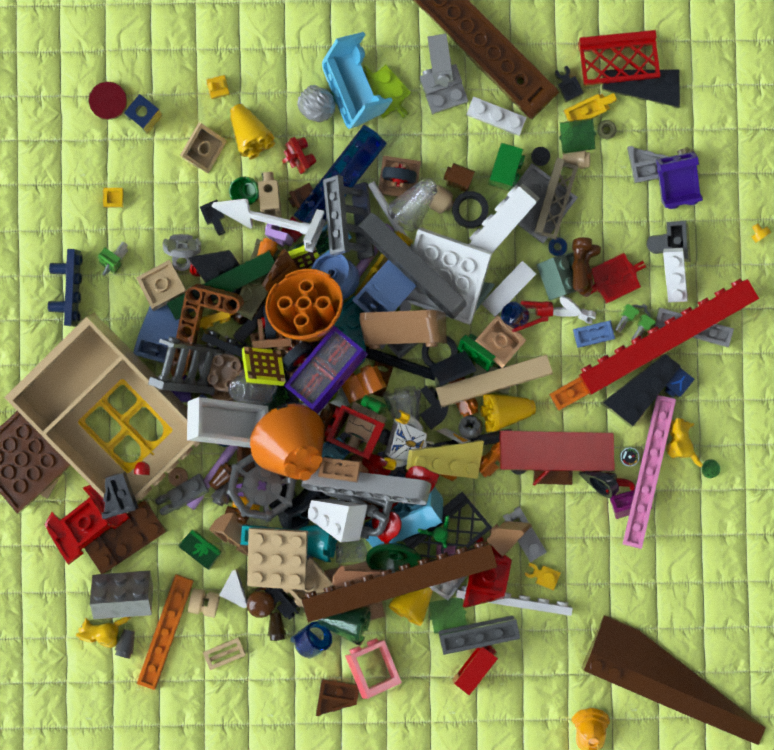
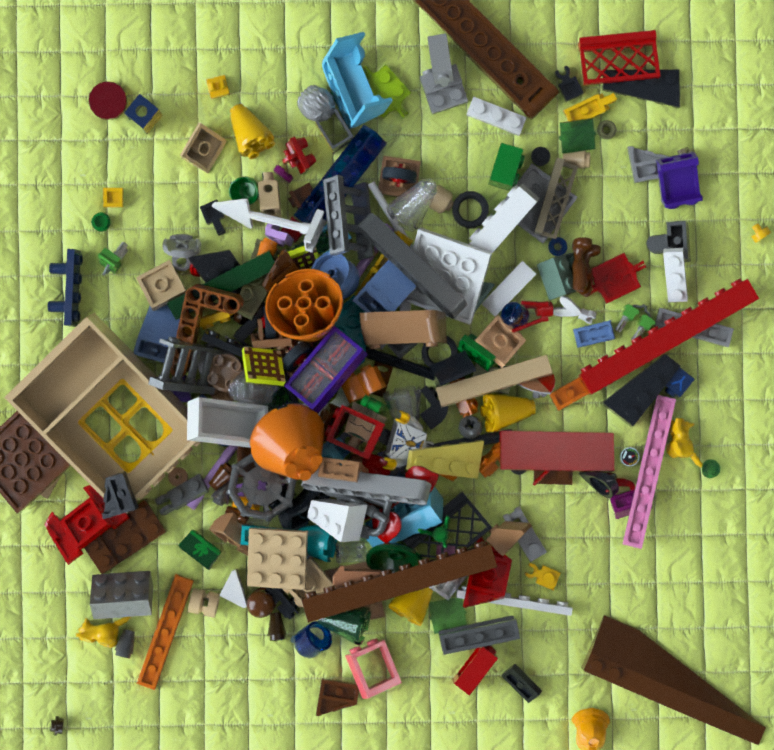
red hinge [134,461,150,475] -> none
tan tile [203,637,246,670] -> none
white sticker [437,428,471,444] -> none
reddish brown brick [443,163,475,192] -> none
none -> dark brown plate [50,716,64,736]
none -> green plate [91,212,111,232]
none -> magenta tile [273,165,294,184]
none -> dark grey piece [315,109,354,153]
none -> black plate [501,664,542,703]
none -> shield [518,374,555,398]

